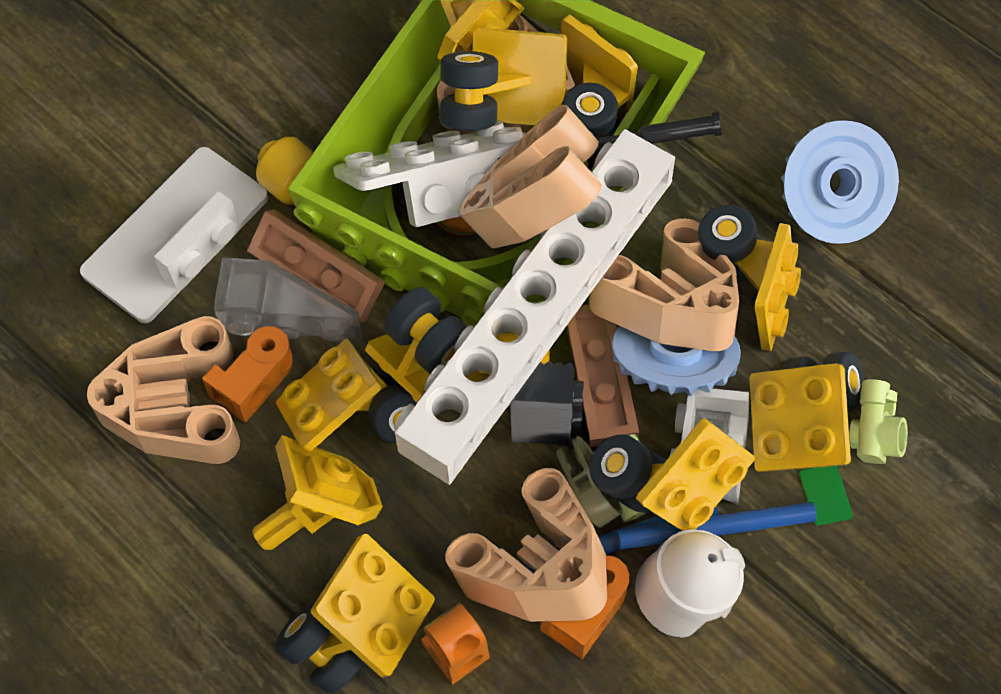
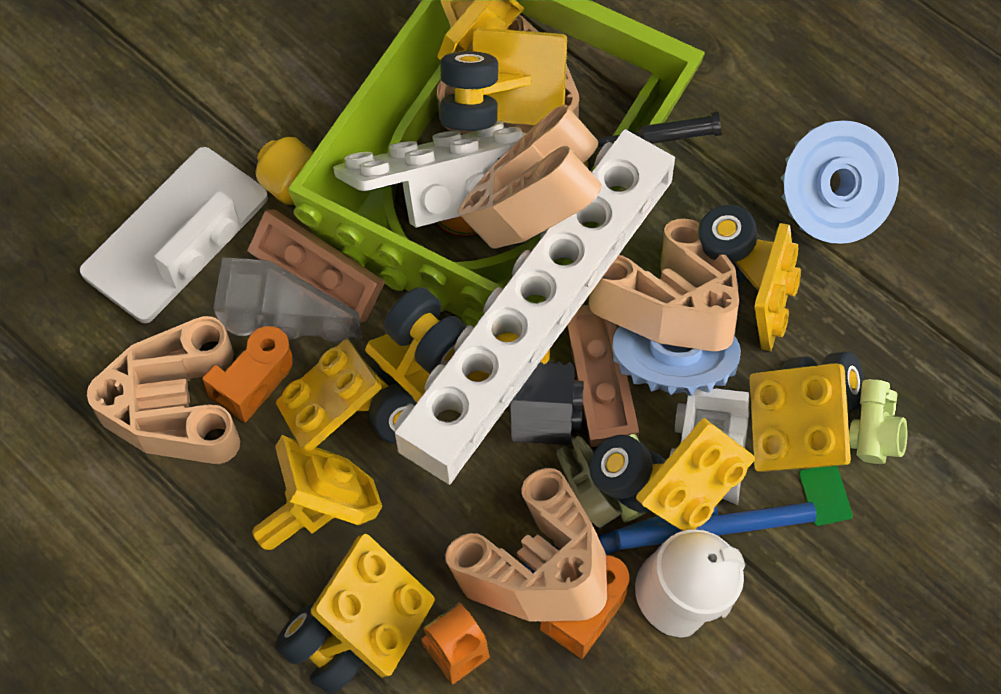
yellow plate [561,15,638,162] -> none

